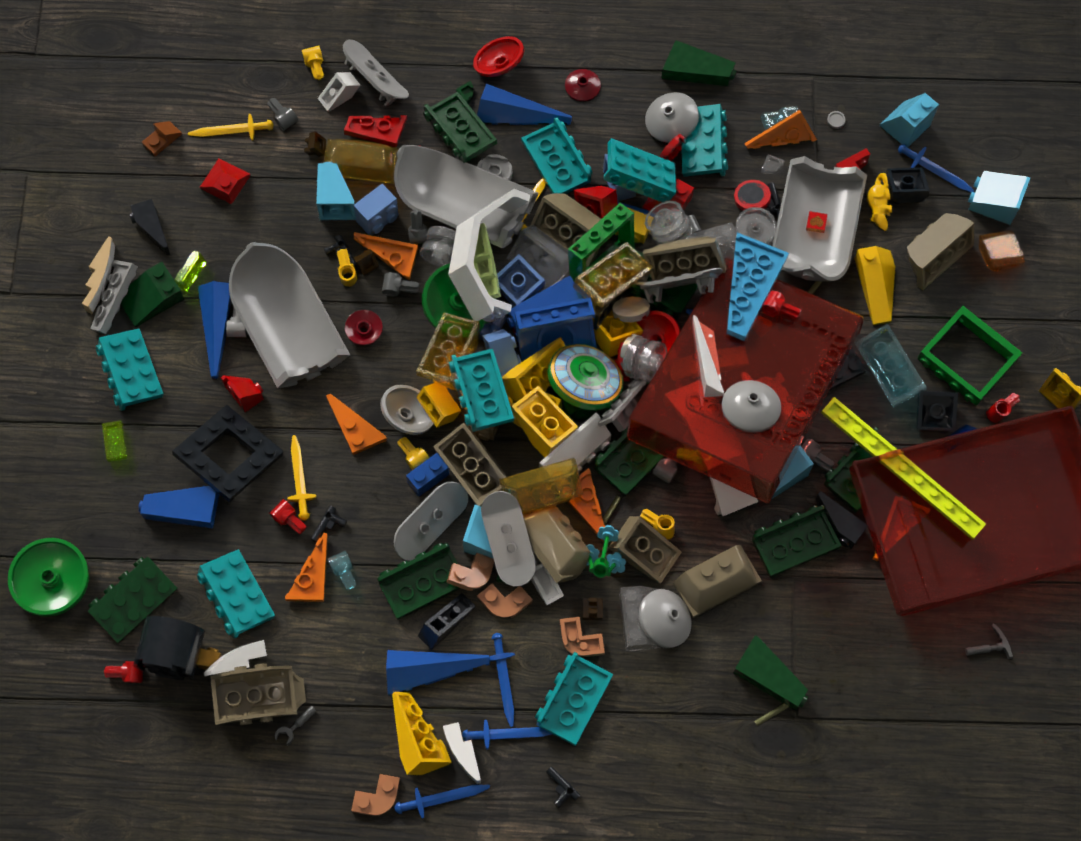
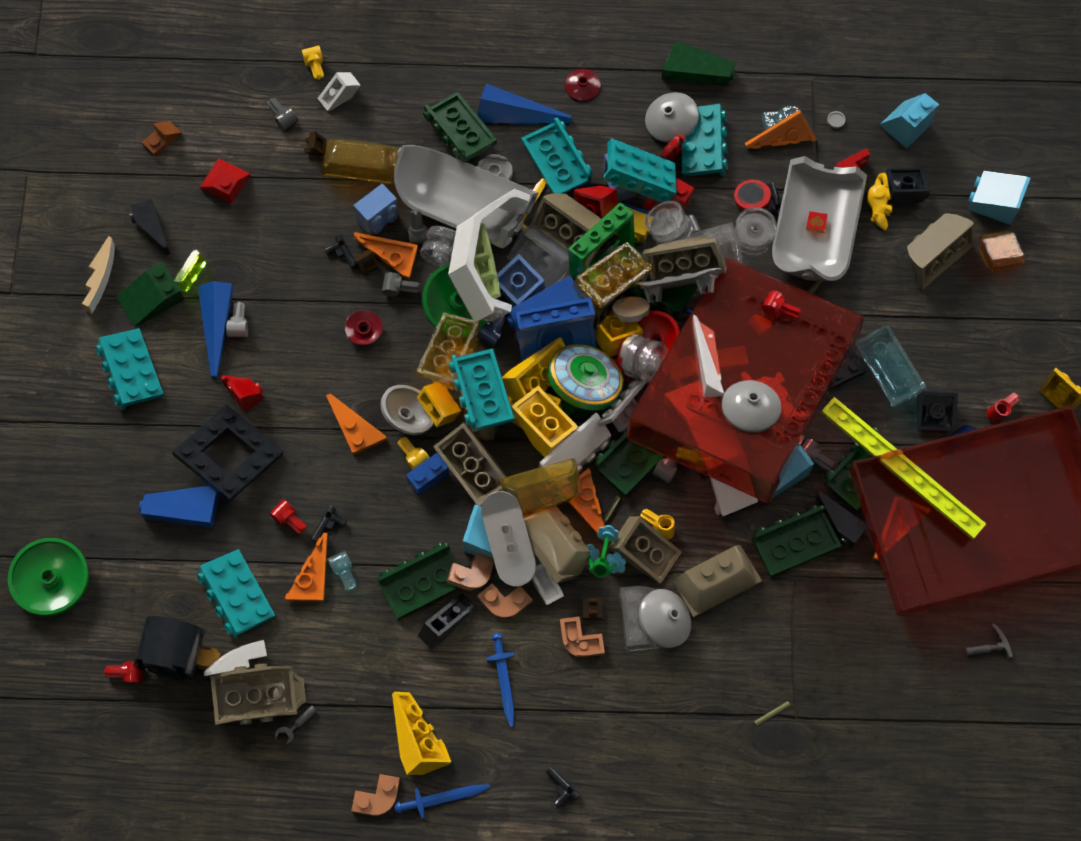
dark green bracket [88,556,177,643] -> none
light grey wing [91,260,138,334] -> none
clear neon green plate [102,420,127,462] -> none
yellow sword [188,114,274,141] -> none
light grey panel [229,242,350,388] -> none
yellow sword [287,435,316,521] -> none
medium azure slope [316,162,356,220] -> none
yellow axle [337,249,357,287] -> none
light grey piece [343,40,409,106] -> none
red wing [344,115,407,147] -> none
blue wedge [386,650,490,696] -> none
light grey piece [394,482,468,561] -> none
white slope [443,722,481,784] -> none
dark green tile [456,81,474,104] -> none
blue sword [462,720,552,750] -> none
red dish [473,36,524,77] -> none
medium blue brick [482,329,521,377] -> none
teal bracket [535,652,613,746] -> none
dark azure wing [727,232,789,341] -> none
dark green slope [733,635,808,711] -> none
clear tile [761,154,785,173] -> none
yellow wedge [854,246,895,325] -> none
blue sword [898,144,974,192] -> none
green window [917,306,1022,406] -> none

